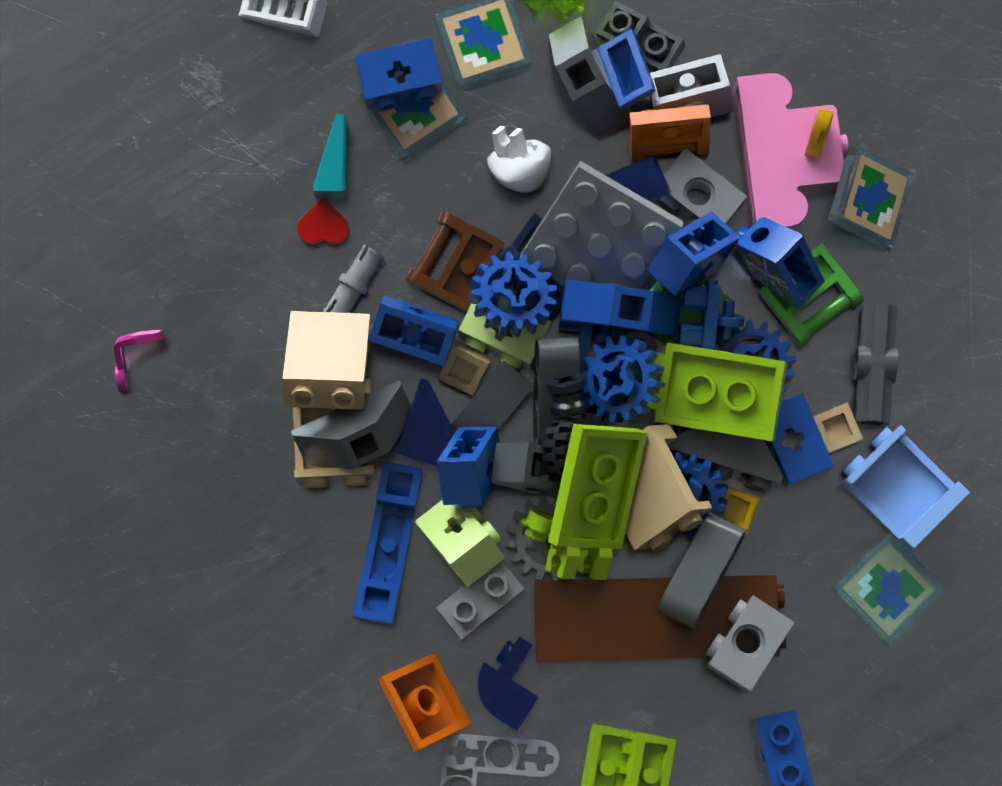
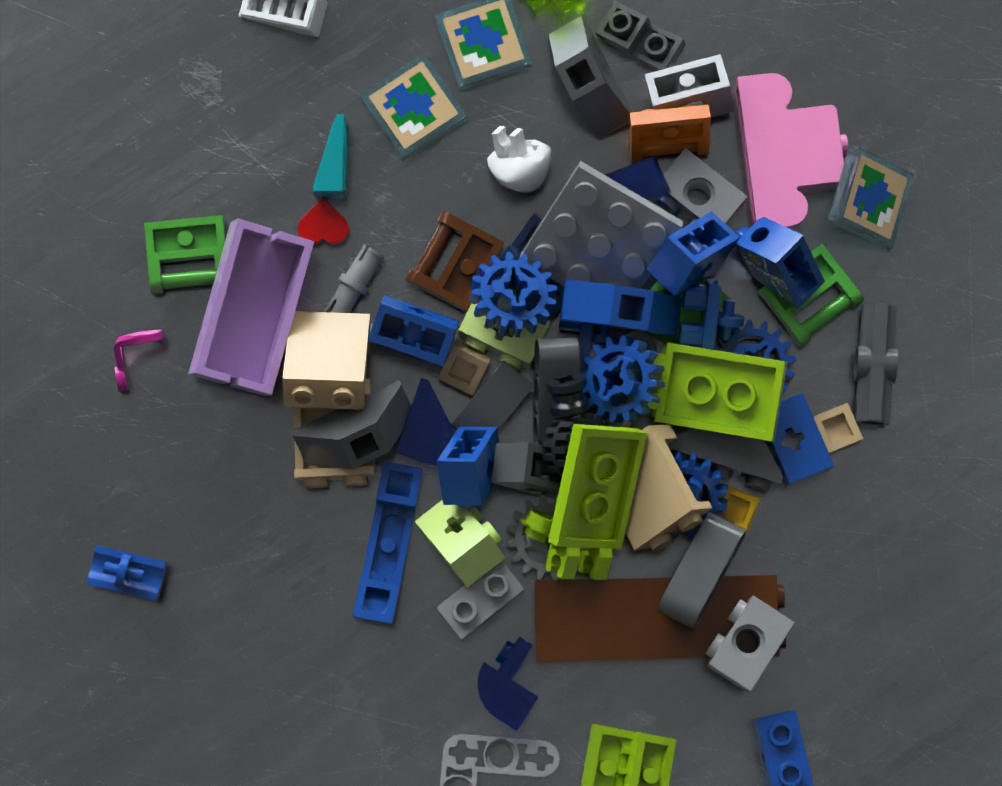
blue brick [355,37,443,112] -> none
orange slope [377,653,472,753] -> none
blue slope [598,29,656,110] -> none
yellow tile [804,108,834,158] -> none
clear light blue tile [833,532,947,645] -> none
light blue panel [840,425,970,552] -> none
none -> blue hips [86,545,167,601]
none -> bright green plate [144,215,226,294]
none -> lavender piece [188,218,314,396]

